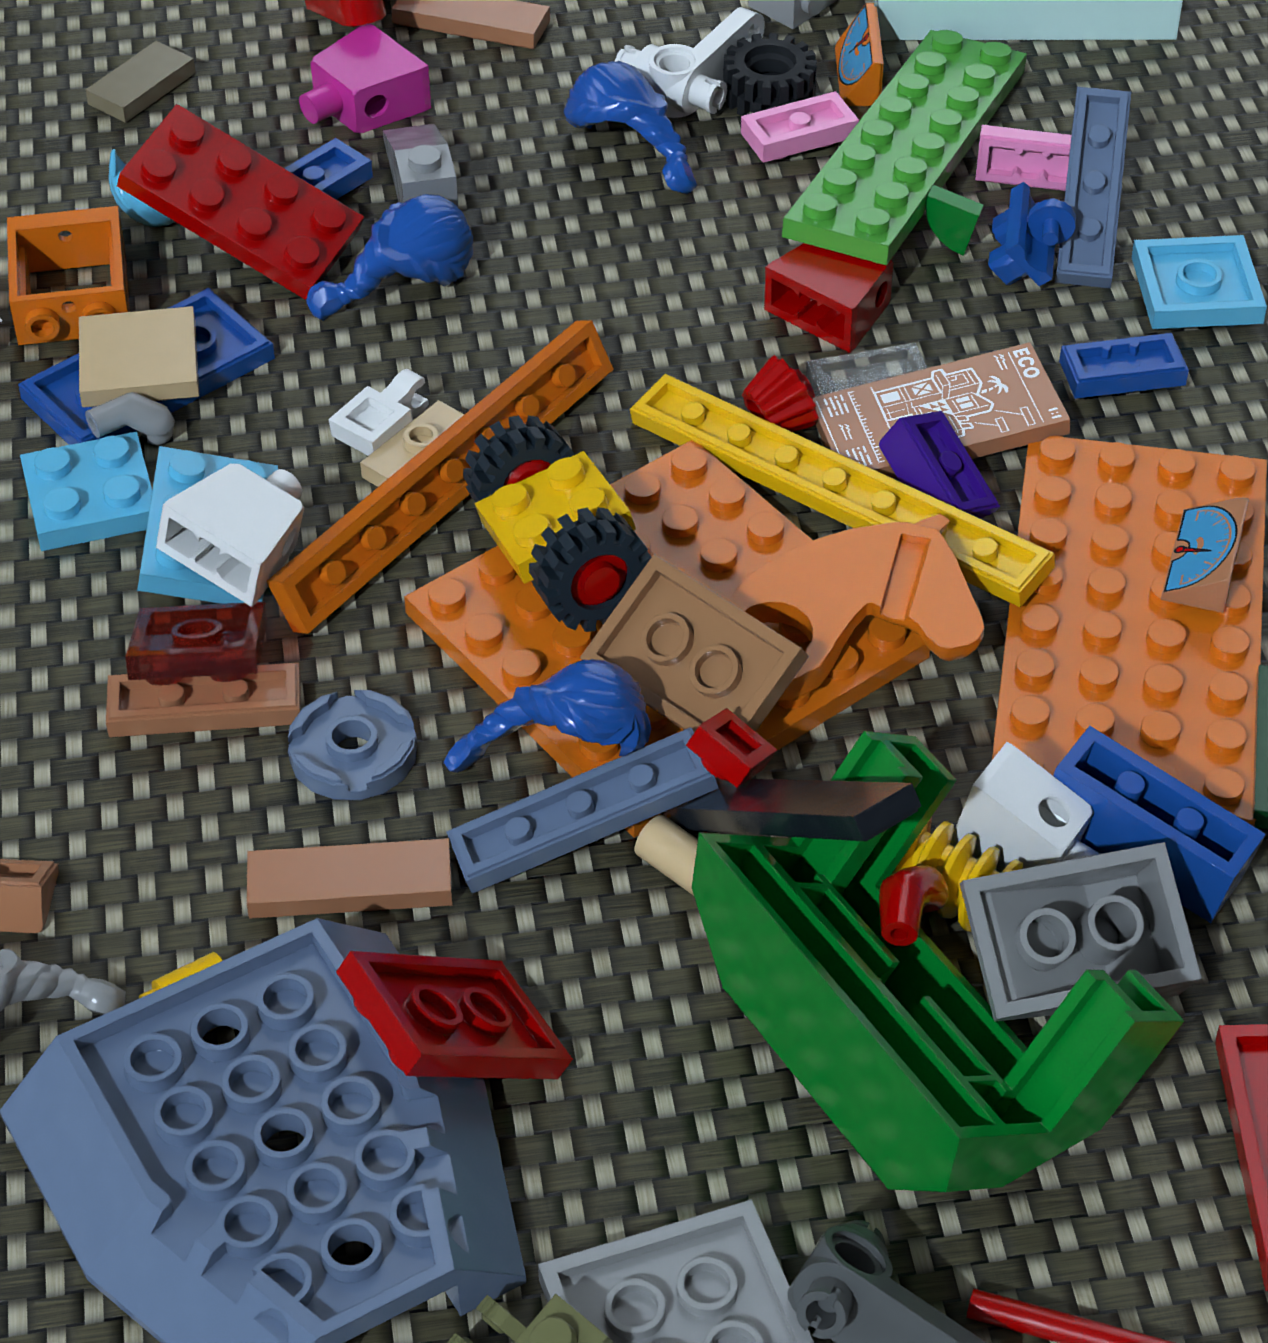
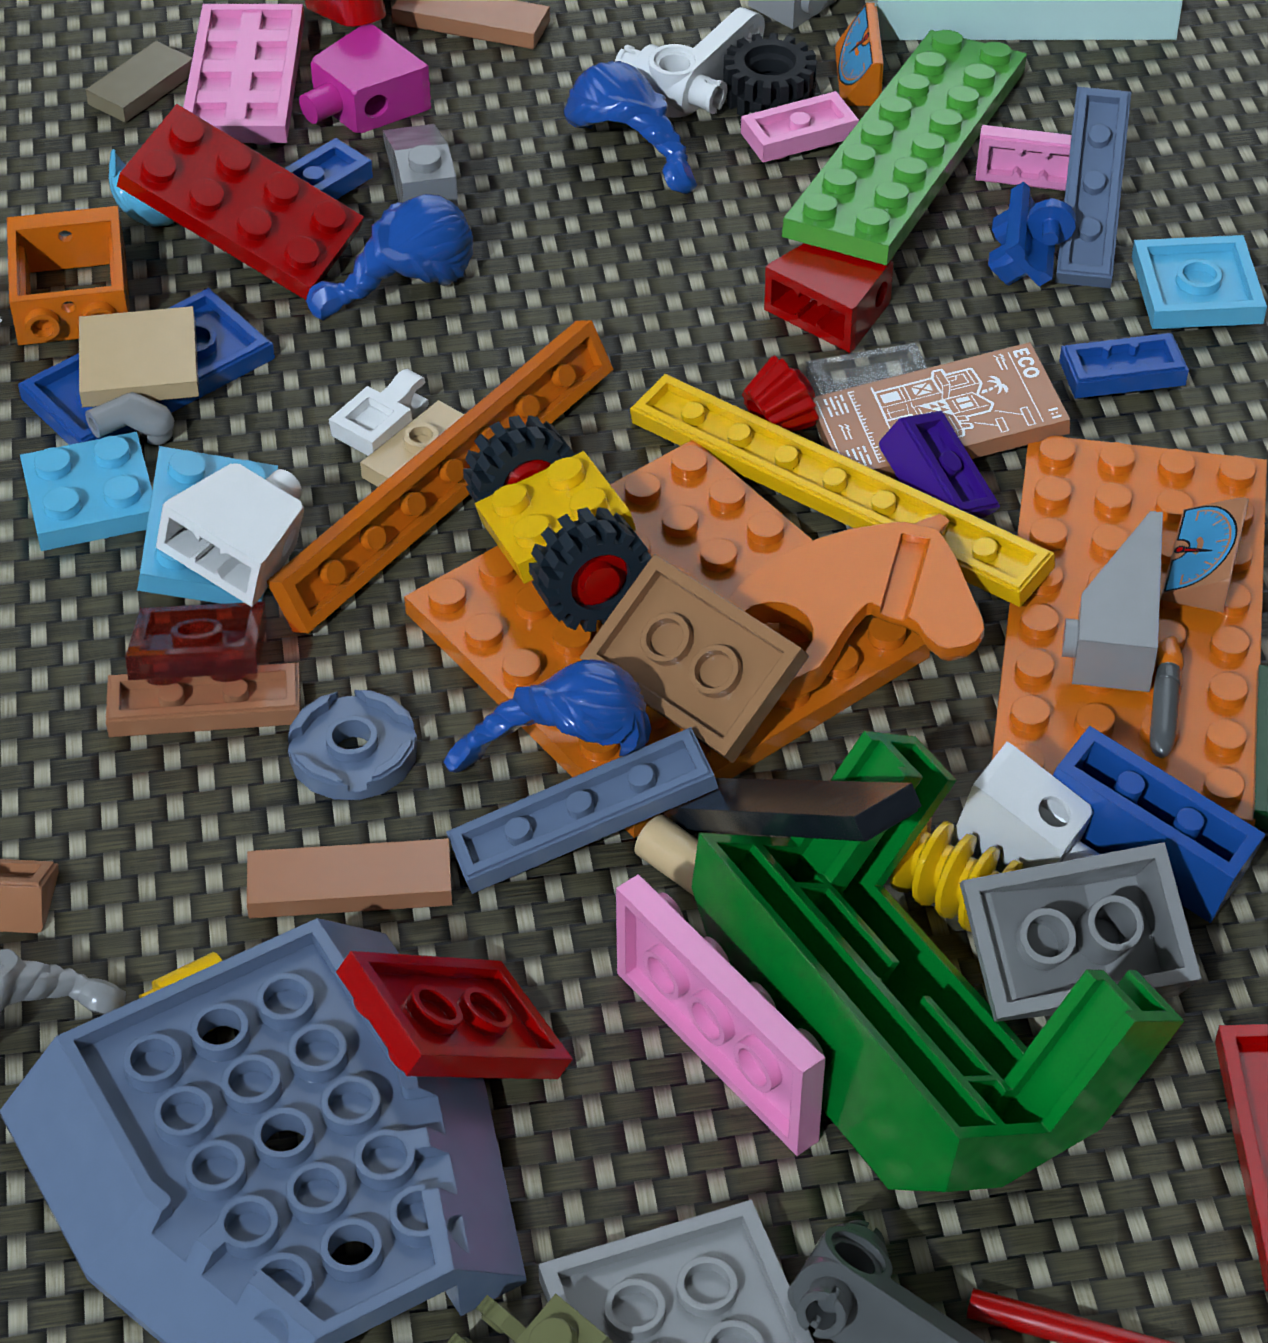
red plate [686,708,777,788] -> none
red arm [879,865,949,946] -> none
green tile [926,185,984,256] -> none
none -> bright pink plate [183,4,305,145]
none -> bright pink plate [616,874,825,1156]
none -> light grey slope [1062,511,1163,692]
none -> dark grey piece [1150,636,1184,759]

